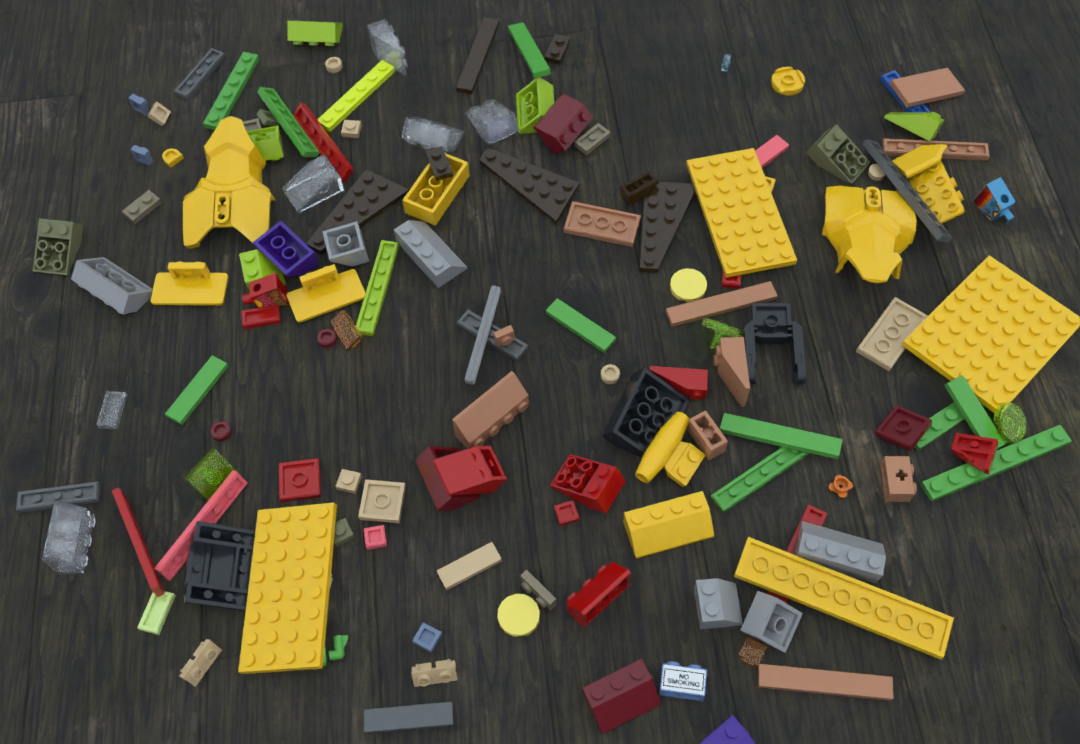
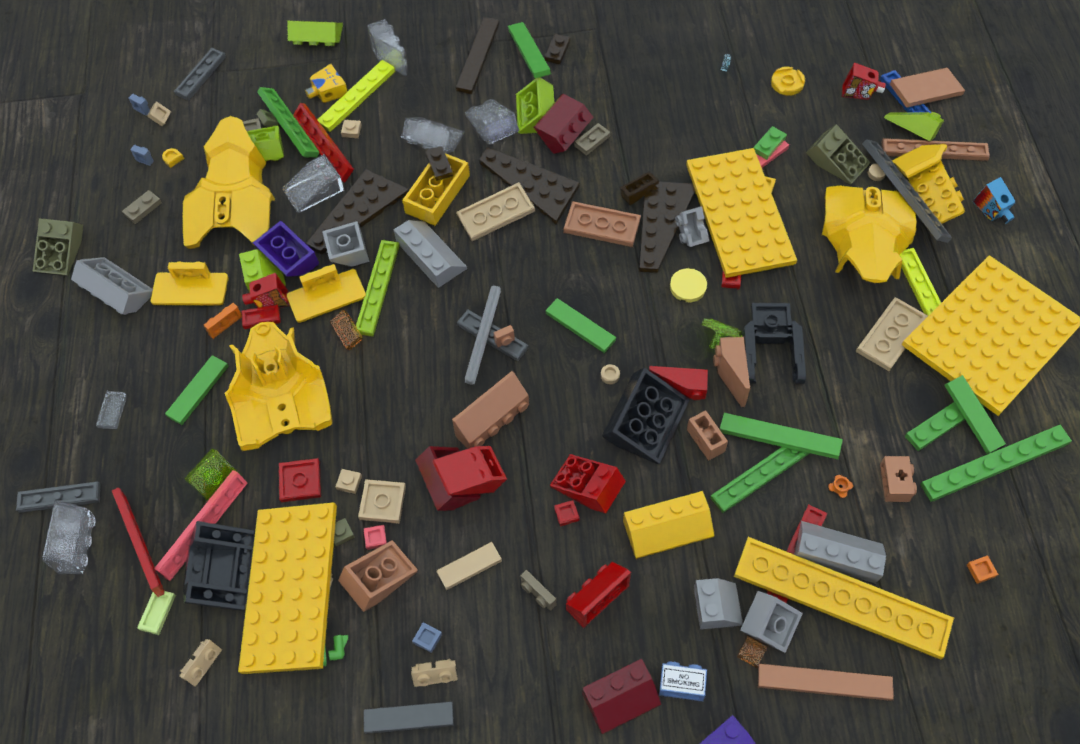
bright green plate [203,52,260,130] -> none
dark red tile [210,421,232,442] -> none
dark red tile [317,329,337,348] -> none
tan tile [325,57,342,73] -> none
light yellow tile [497,594,540,637] -> none
yellow plate [635,411,705,487] -> none
nougat tile [666,281,777,327] -> none
dark red tile [875,405,932,451] -> none
red wing [951,433,998,474] -> none
clear neon green tile [994,403,1027,443] -> none
none -> orange plate [204,303,242,339]
none -> yellow piece [225,322,332,451]
none -> yellow torso [305,64,347,103]
none -> nougat slope [338,540,418,612]
none -> tan tile [456,182,535,241]
none -> light grey cylinder [675,206,709,247]
none -> bright green plate [754,126,787,160]
none -> red torso [842,63,886,100]
none -> neon yellow tile [900,248,941,316]
none -> orange plate [967,556,998,584]

